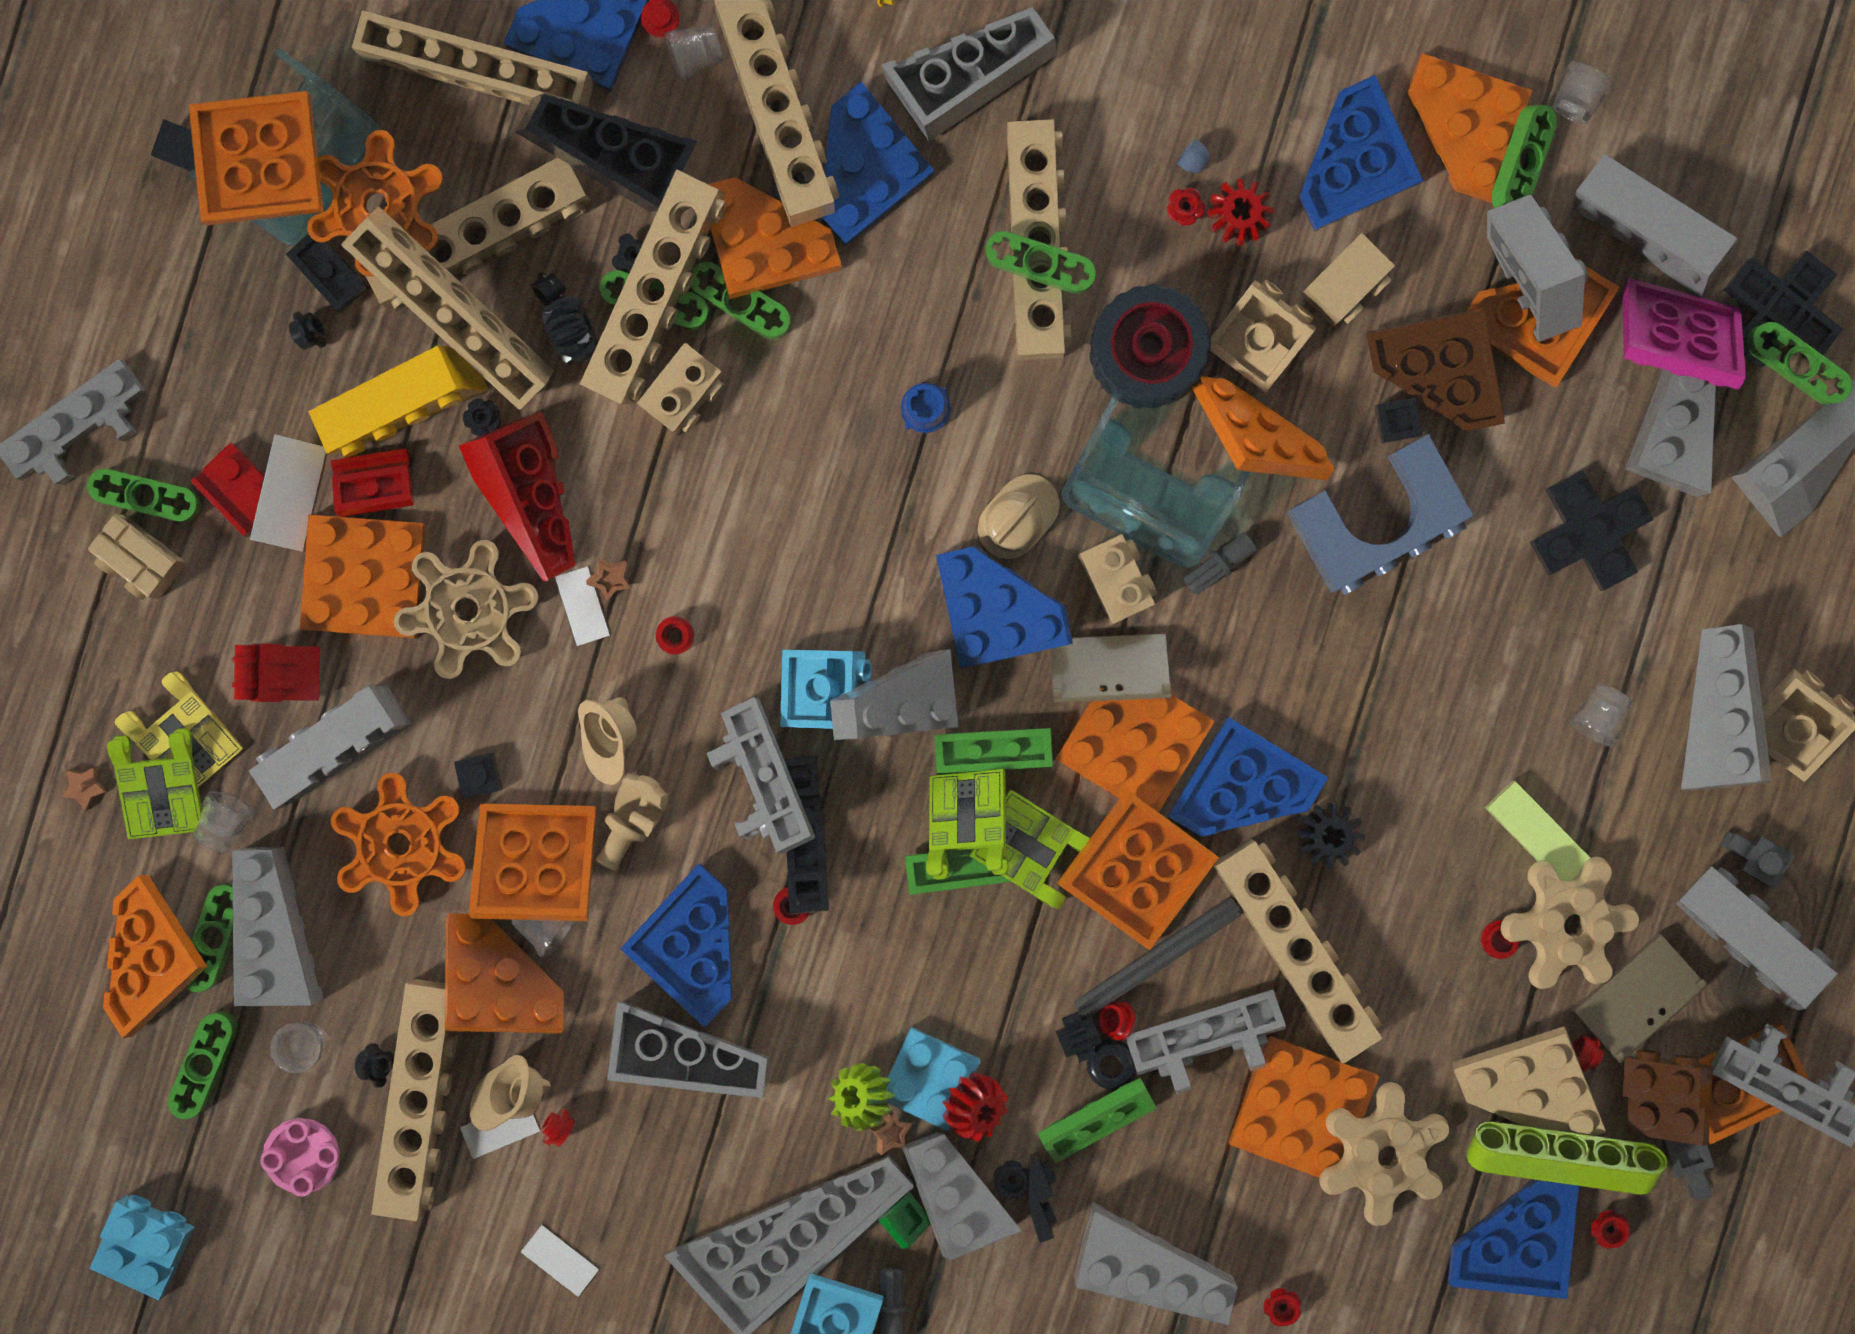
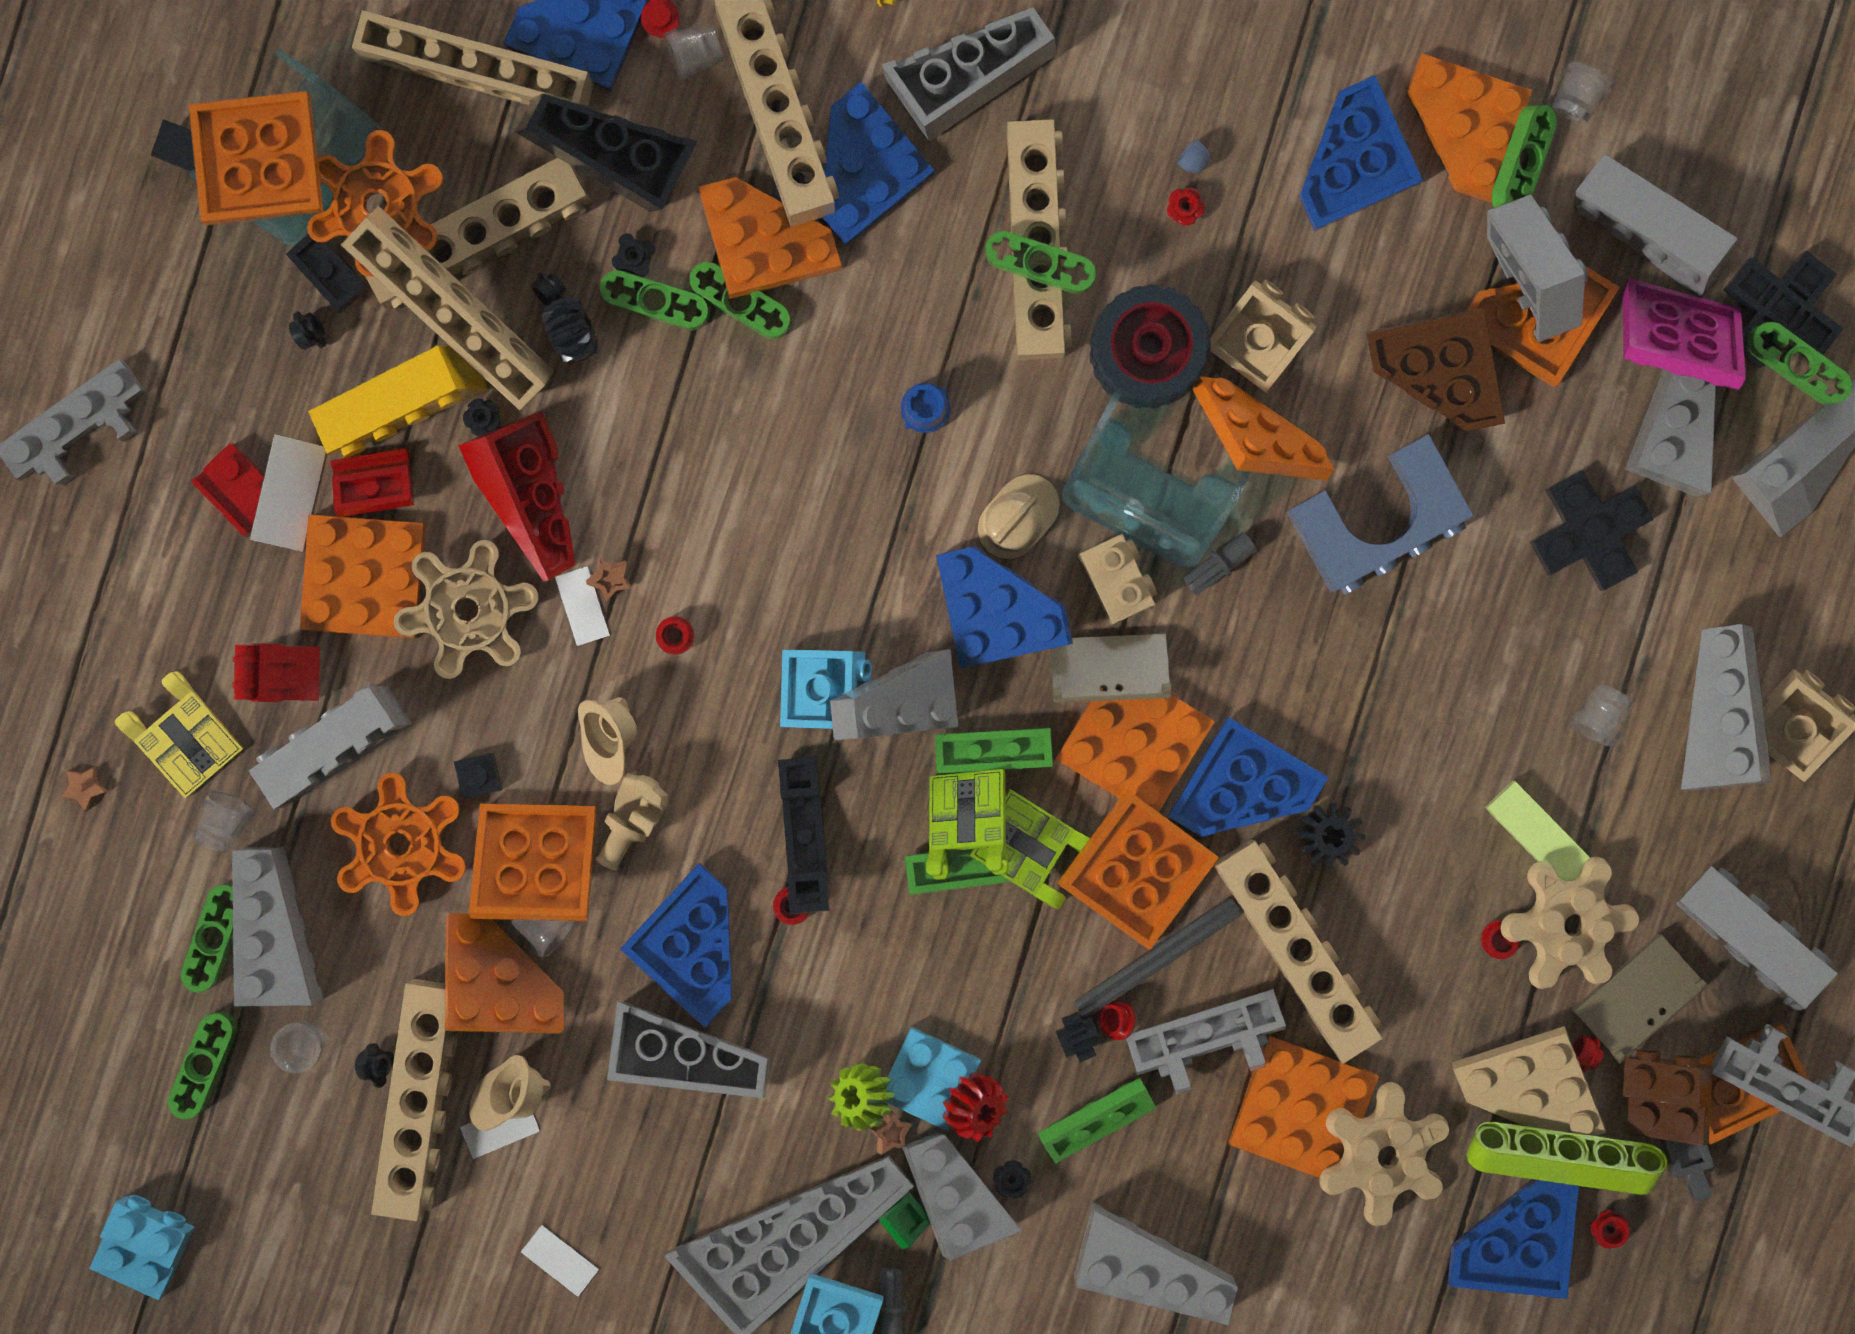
bright green beam [87,469,202,523] -> none
tan brick [88,514,187,600] -> none
orange plate [103,875,208,1038] -> none
lime flag [107,728,206,839] -> none
bright pink dish [260,1118,340,1197] -> none
red plate [540,1109,575,1147] -> none
tan brick [580,169,727,405] -> none
tan brick [637,343,725,436] -> none
light grey hinge [706,697,816,854] -> none
black slope [1028,1152,1058,1243] -> none
black piece [1086,1039,1137,1090] -> none
red gear [1207,178,1274,246] -> none
red plate [1263,1288,1301,1327] -> none
tan brick [1301,233,1395,327] -> none
black plate [1374,397,1422,444] -> none
dark grey plate [1719,832,1795,889] -> none

